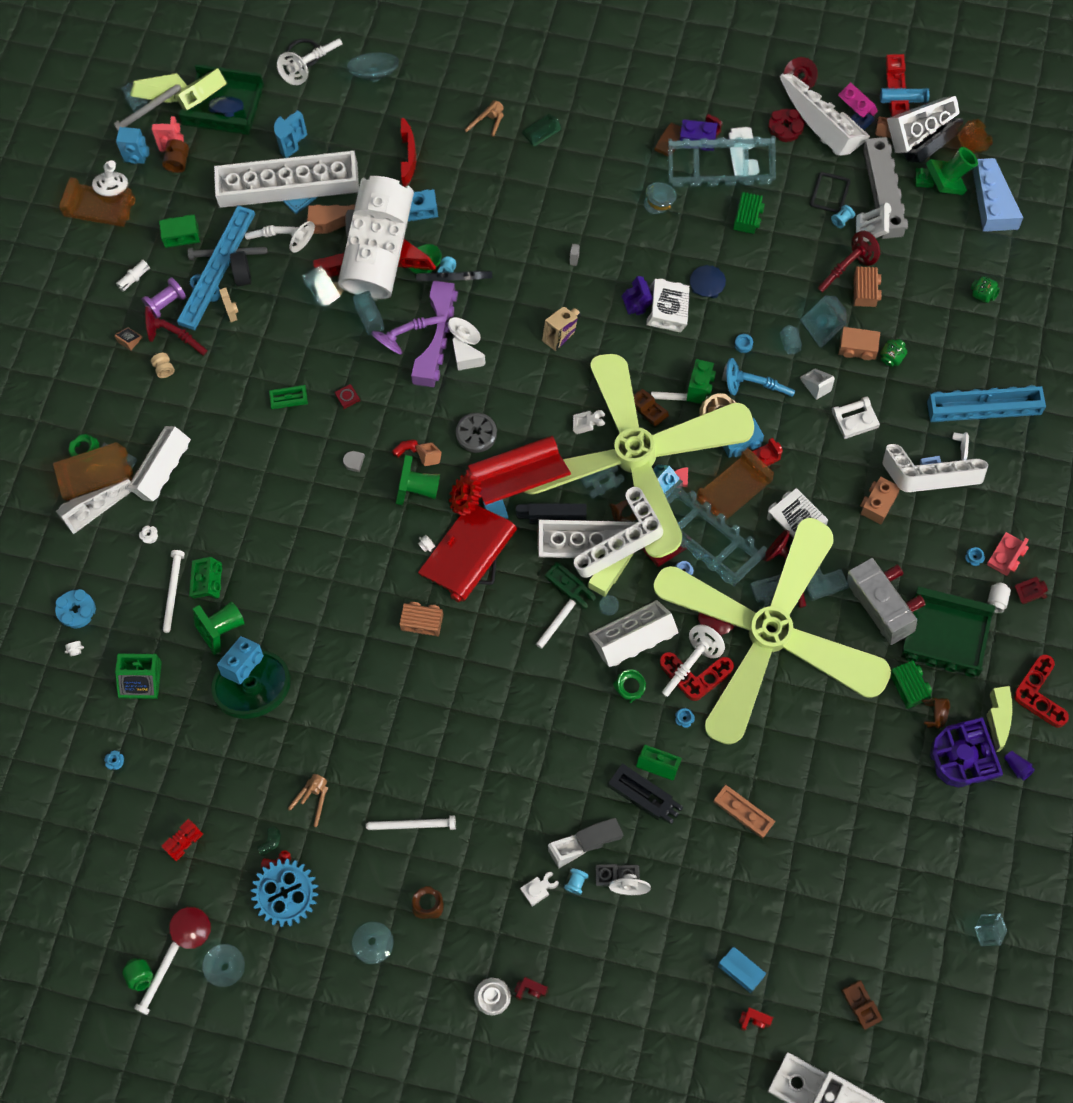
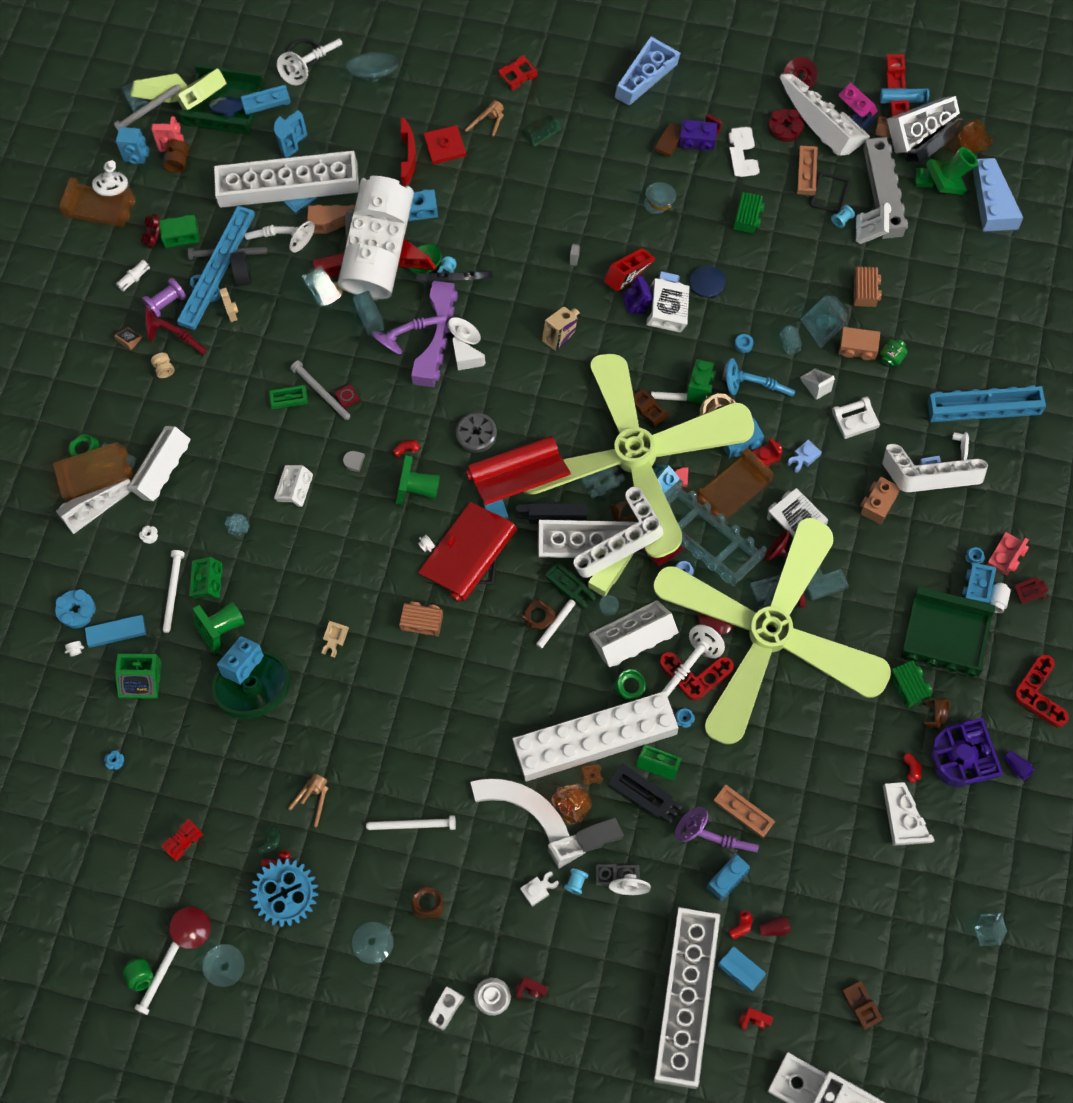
nougat slope [416,442,442,466] -> none
red gear [449,474,482,516] -> none
white plate [573,410,605,434] -> none
clear light blue window [668,136,776,187] -> none
dark red dish [818,231,880,293] -> none
flat silver piece [847,558,926,645] -> none
green head [971,276,1000,303] -> none
yellowish green slope [986,686,1012,752] -> none
none -> dark azure tile [85,615,147,648]
none -> dark red dish [141,213,160,249]
none -> clear light blue gear [225,513,250,537]
none -> dark azure hinge [241,85,291,114]
none -> white bracket [274,465,313,507]
none -> light grey bar [290,360,350,420]
none -> tan plate [321,621,349,658]
none -> red plate [424,125,466,165]
none -> white leg [428,987,465,1031]
none -> white tile [470,779,570,843]
none -> red piece [498,55,538,91]
none -> white brick [513,691,678,782]
none -> reddish brown piece [522,598,555,630]
none -> clear orange cone [552,784,592,825]
none -> clear orange plate [582,764,603,786]
none -> red slope [604,248,655,292]
none -> light blue wedge [615,37,680,106]
none -> white brick [654,908,720,1089]
none -> light blue plate [659,271,680,283]
none -> medium lavender dish [675,807,759,853]
none -> dark azure brick [707,854,750,901]
none -> red arm [729,910,753,940]
none -> dark red cone [759,915,791,937]
none -> light blue plate [787,440,822,472]
none -> nougat plate [797,146,818,195]
none -> white wing [883,782,935,845]
none -> red arm [902,752,921,783]
none -> dark azure bracket [962,563,997,604]

